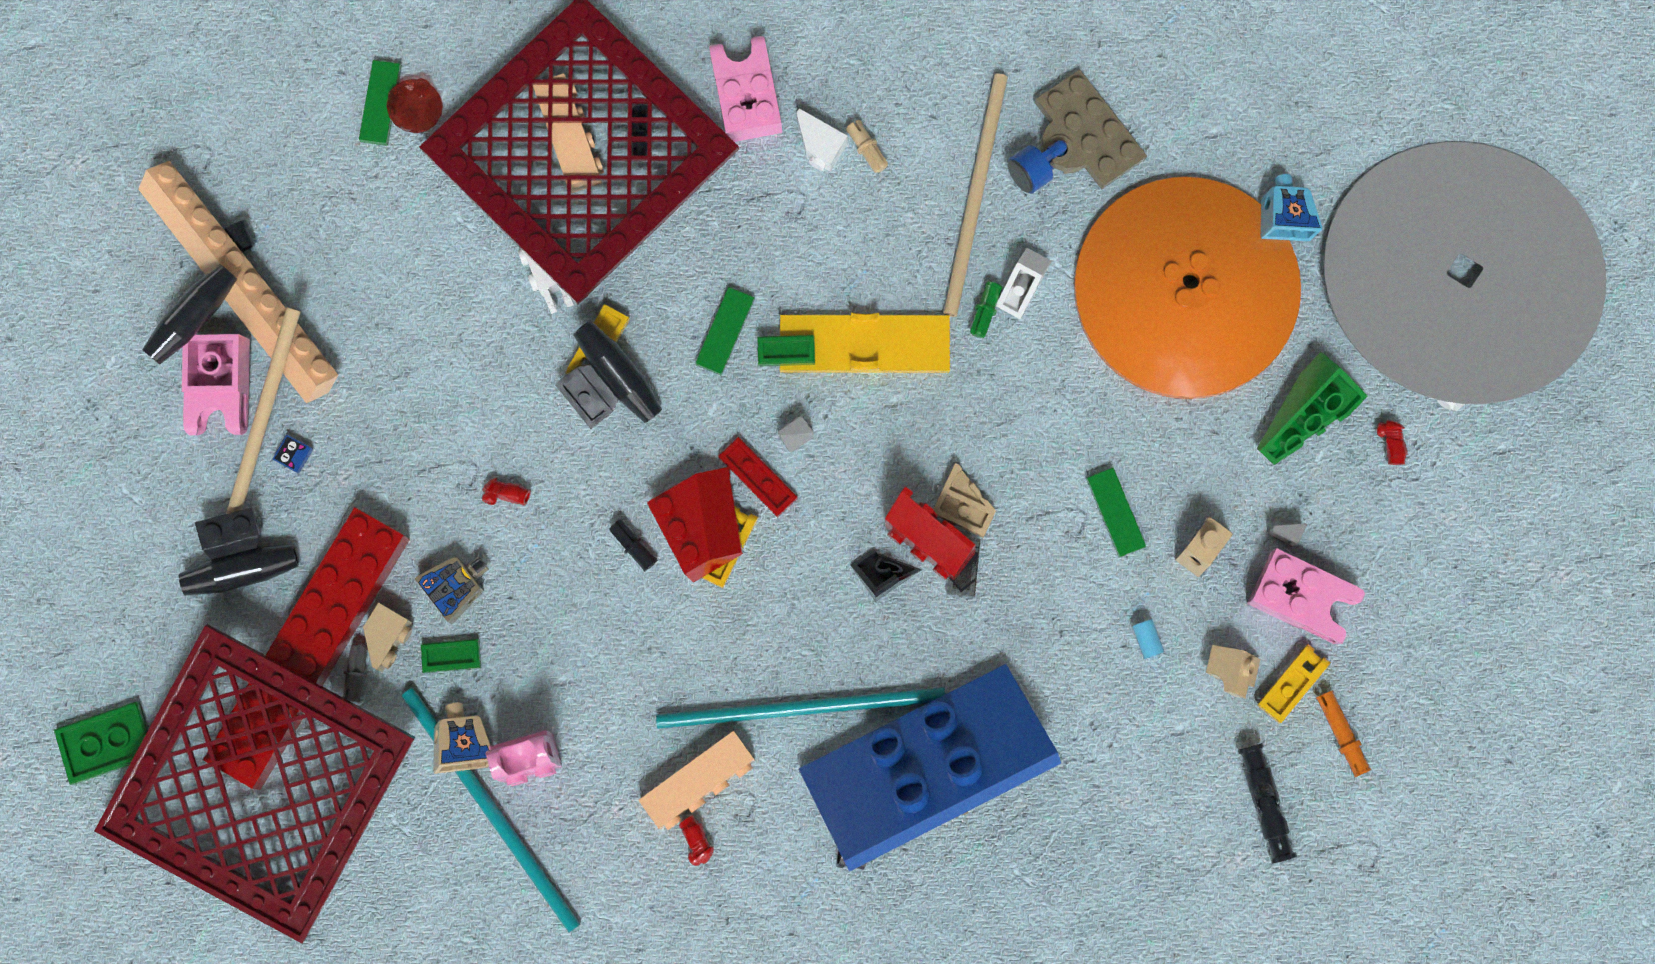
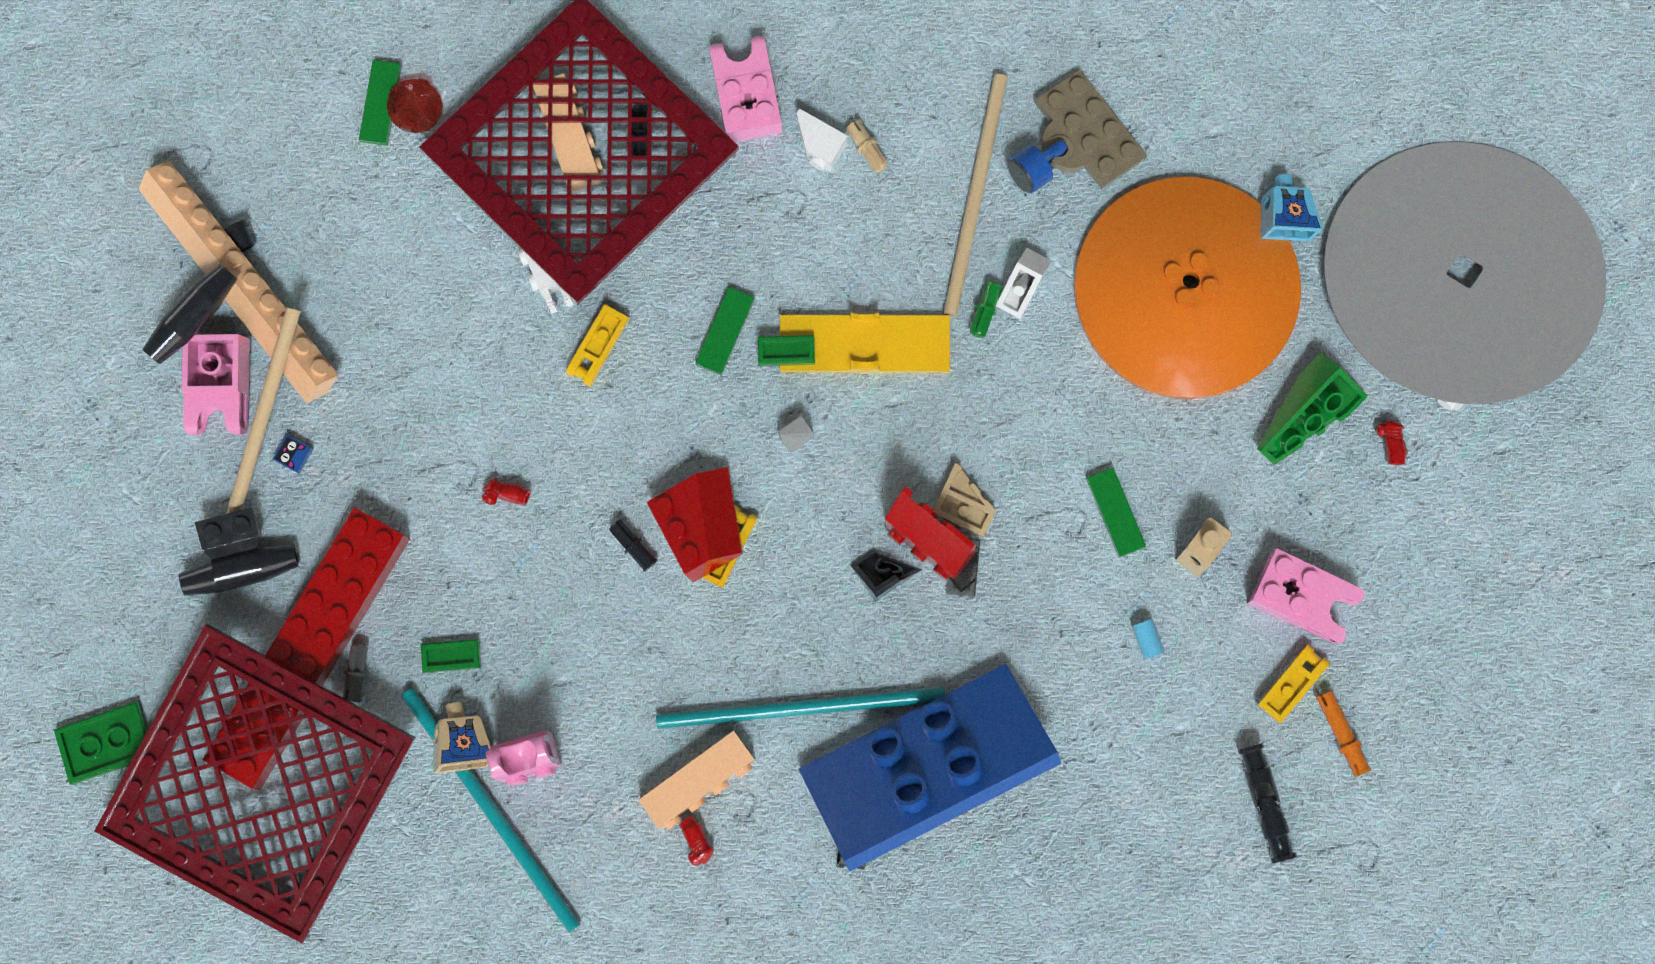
tan slope [363,602,413,672] -> none
torso [414,556,489,624] -> none
black plate [555,320,662,429] -> none
red tile [718,437,798,518] -> none
tan brick [1206,645,1261,699] -> none
light grey slope [1268,516,1307,546] -> none

